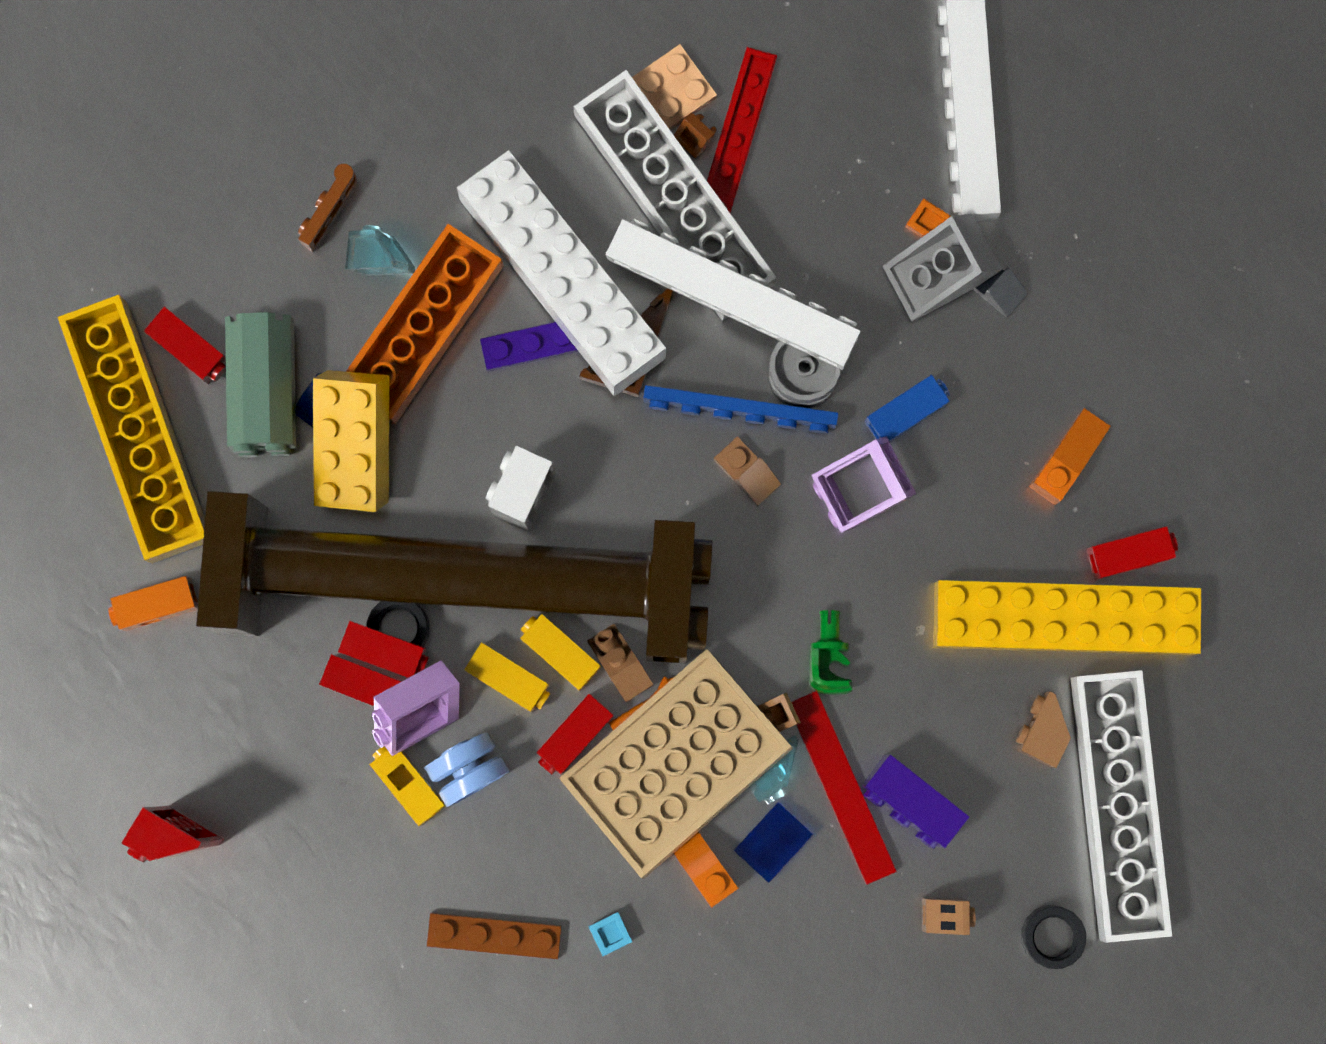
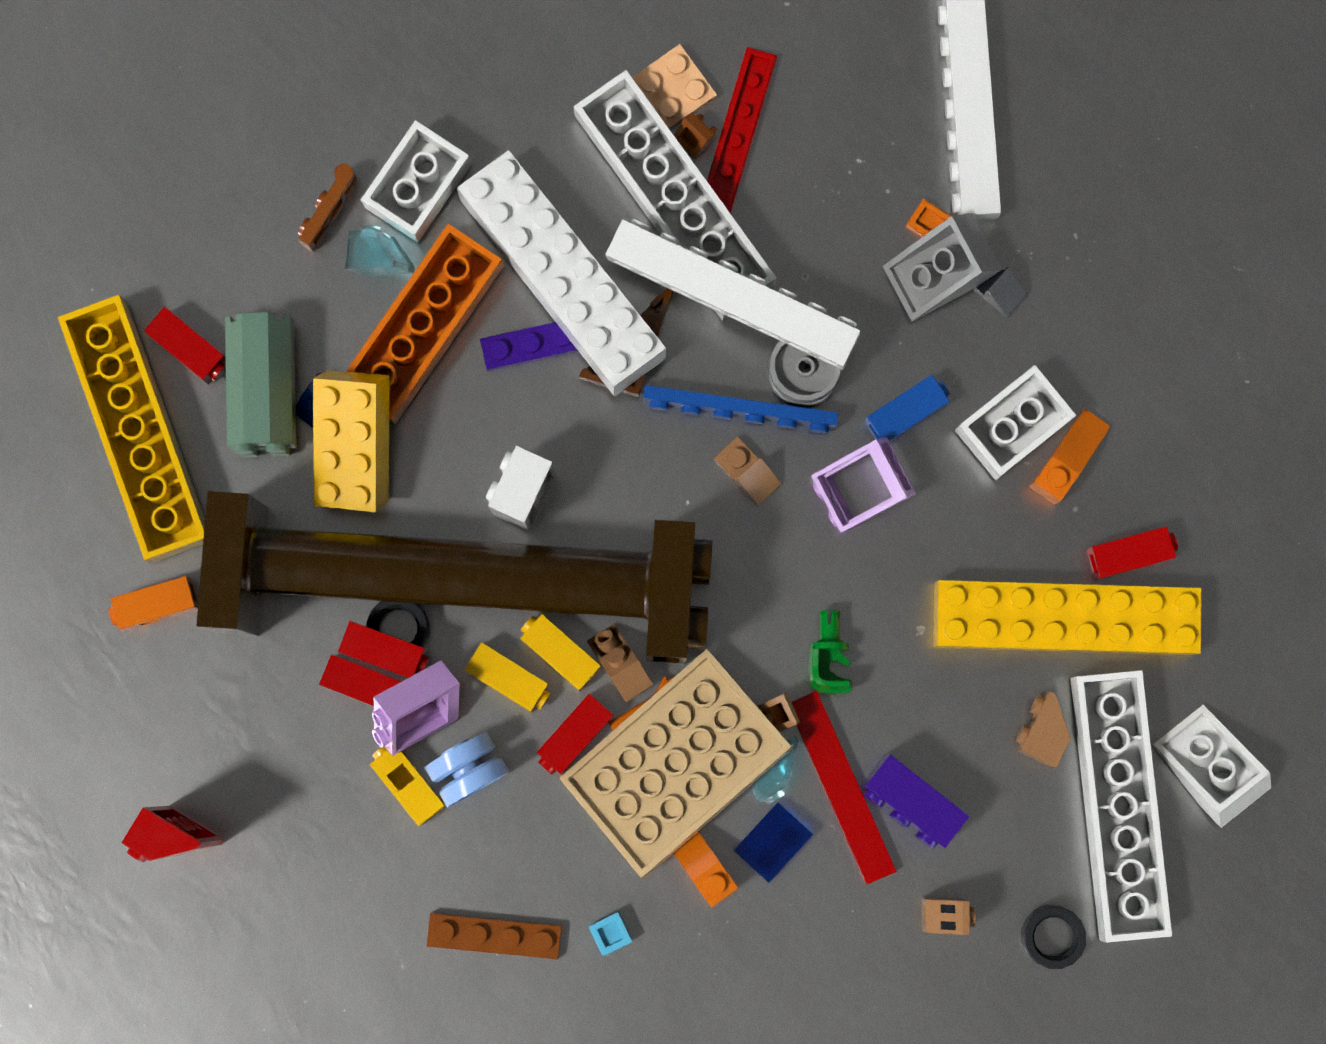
none -> white brick [361,120,472,243]
none -> white brick [955,365,1076,481]
none -> white slope [1153,705,1271,828]

